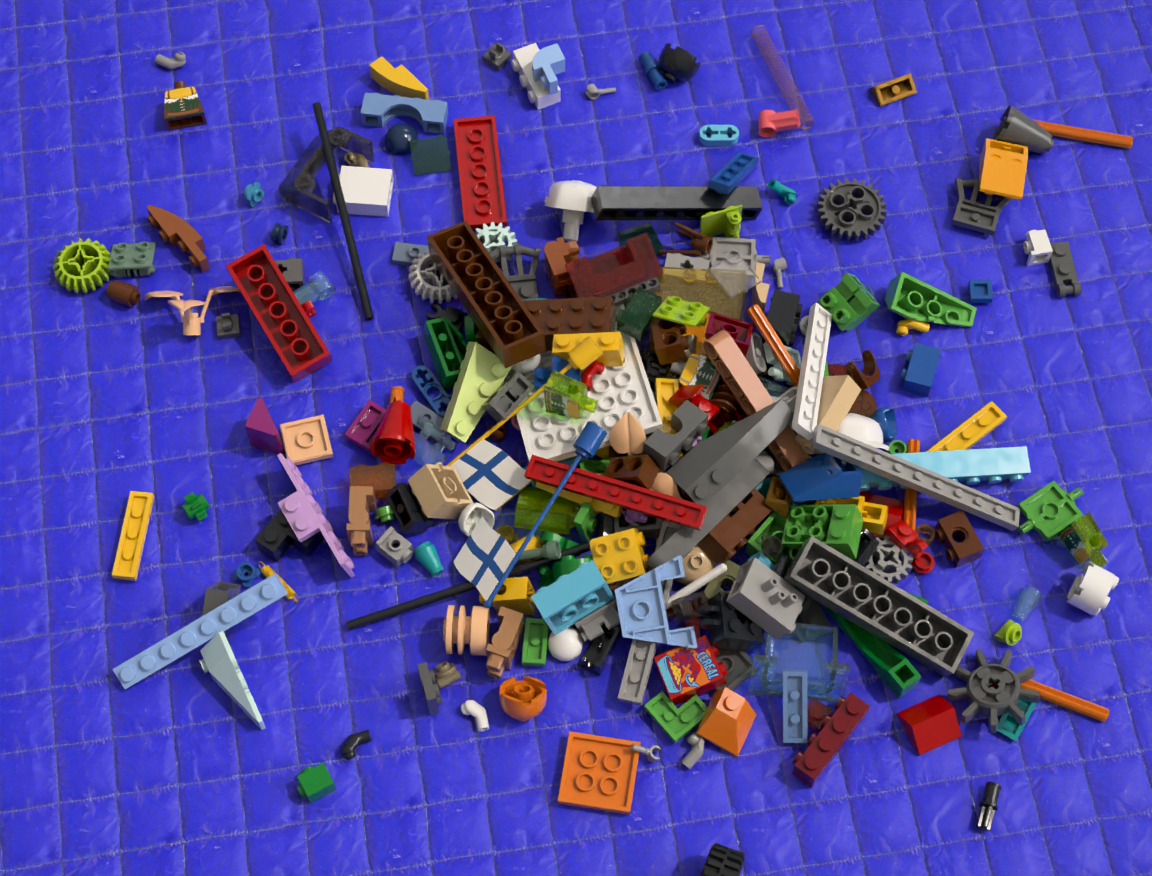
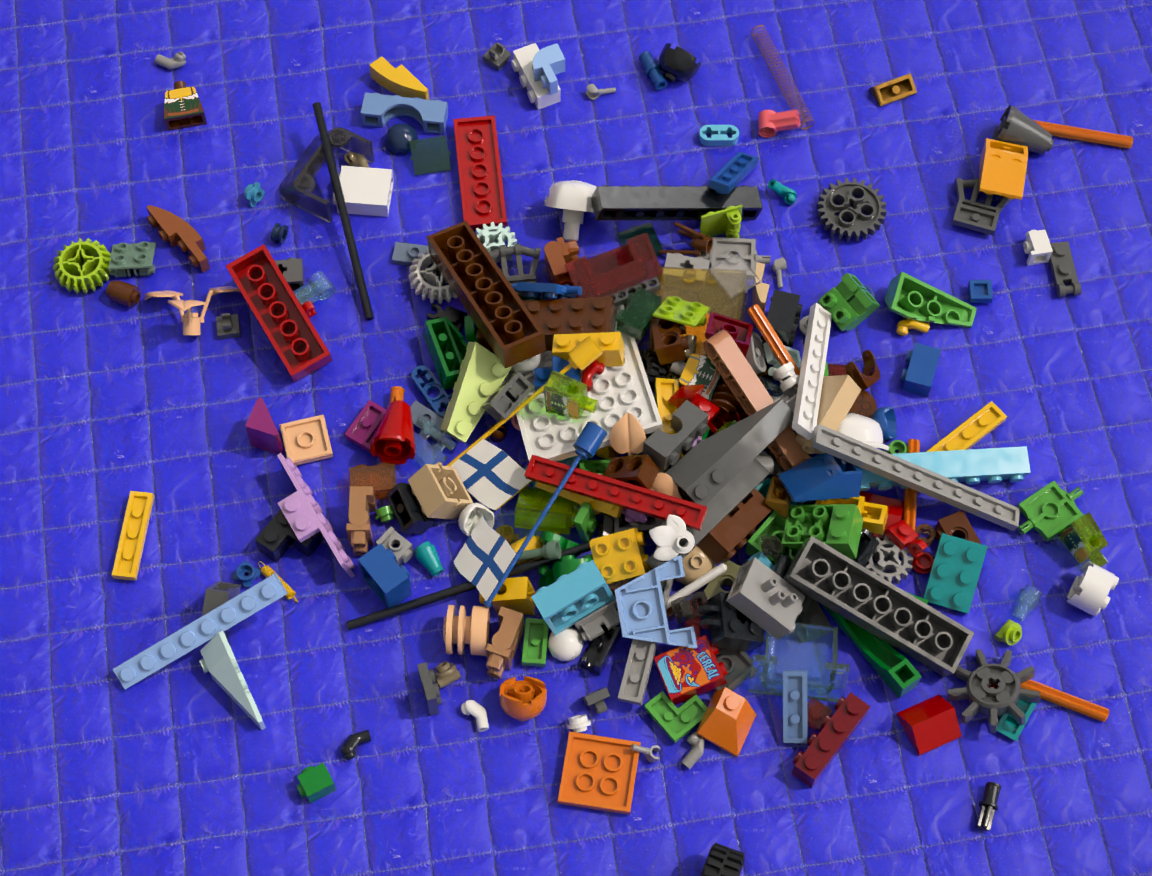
green gear [181,492,210,521] -> none
none -> blue brick [358,543,412,608]
none -> blue plate [512,282,582,300]
none -> white plate [567,714,591,732]
none -> dark grey tile [581,687,610,714]
none -> white plate [649,514,695,561]
none -> white wheel [772,362,799,392]
none -> teal plate [923,533,988,613]

